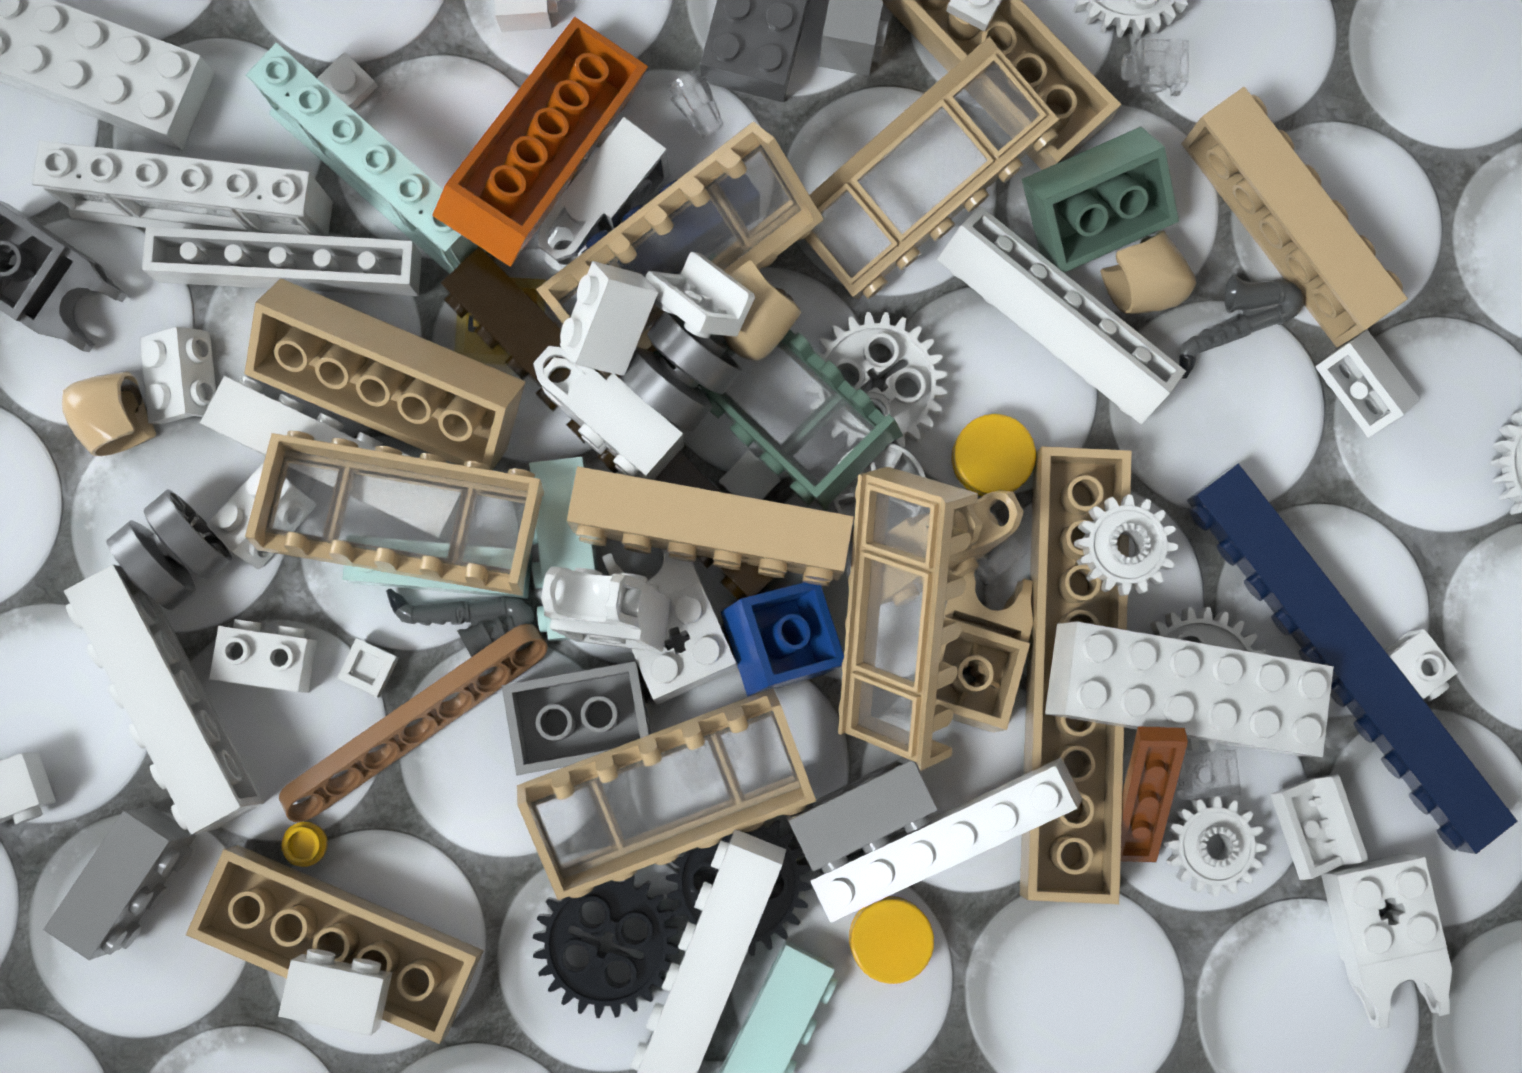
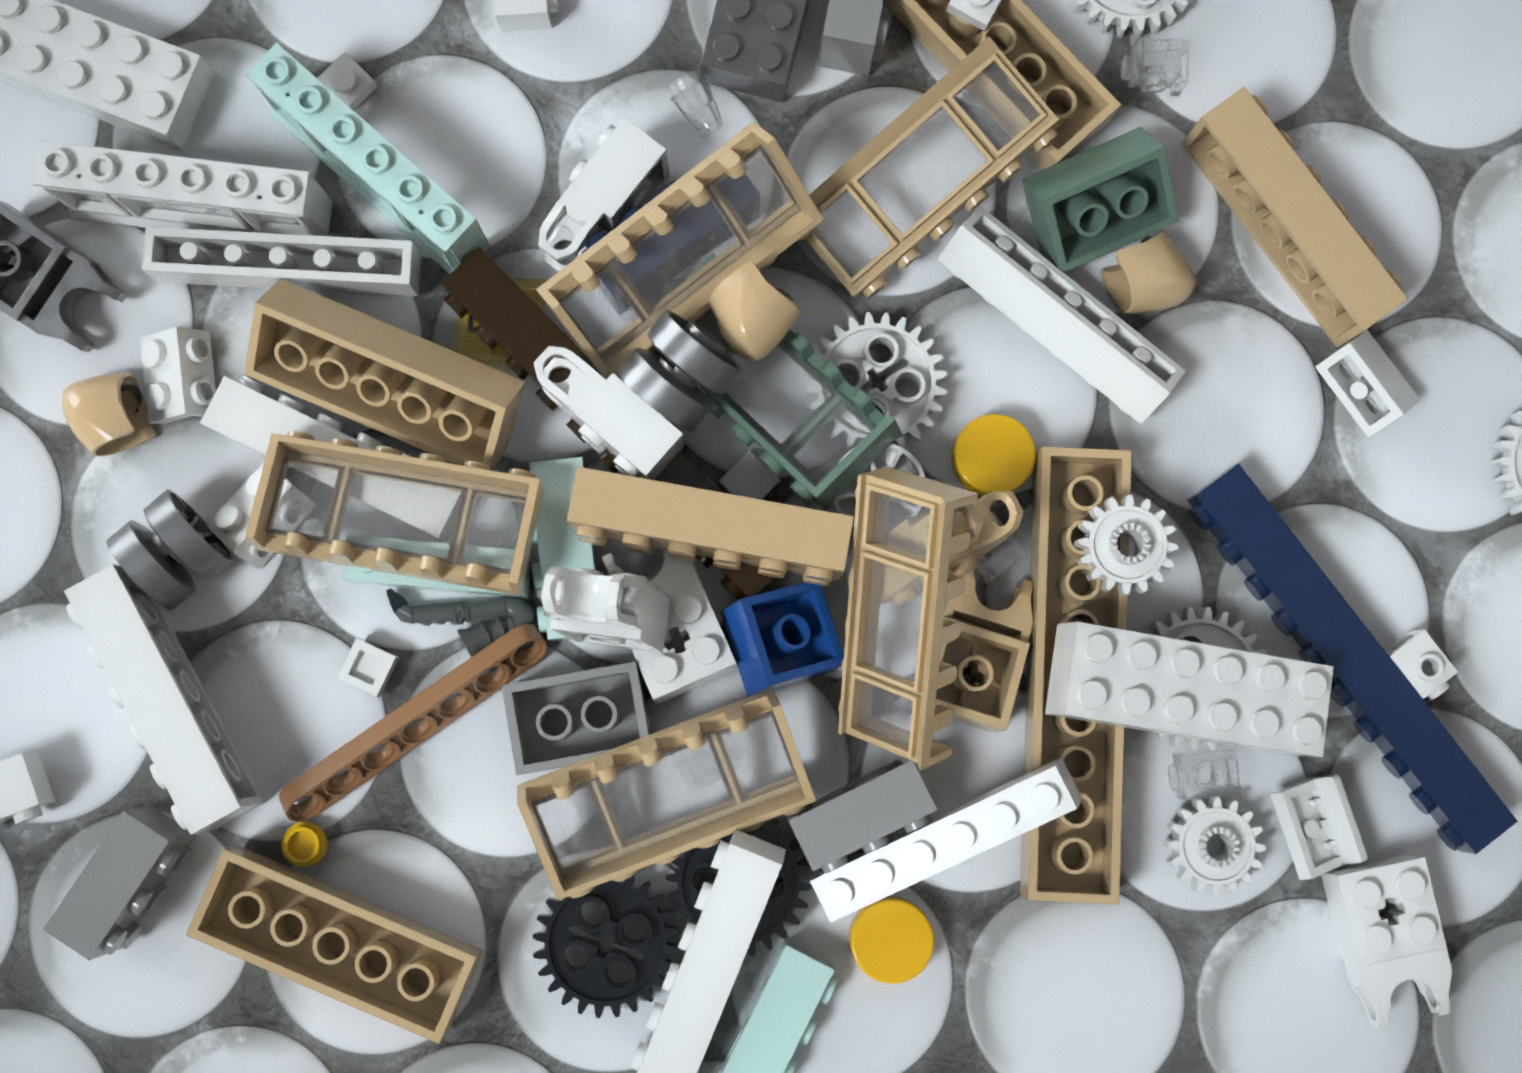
white brick [209,619,317,693] -> none
white brick [278,949,392,1036] -> none
orange brick [432,17,648,267] -> none
white brick [560,261,658,376] -> none
white bracket [645,252,755,338] -> none
dark orange plate [1121,726,1188,862] -> none
dark grey piece [1179,275,1304,379] -> none

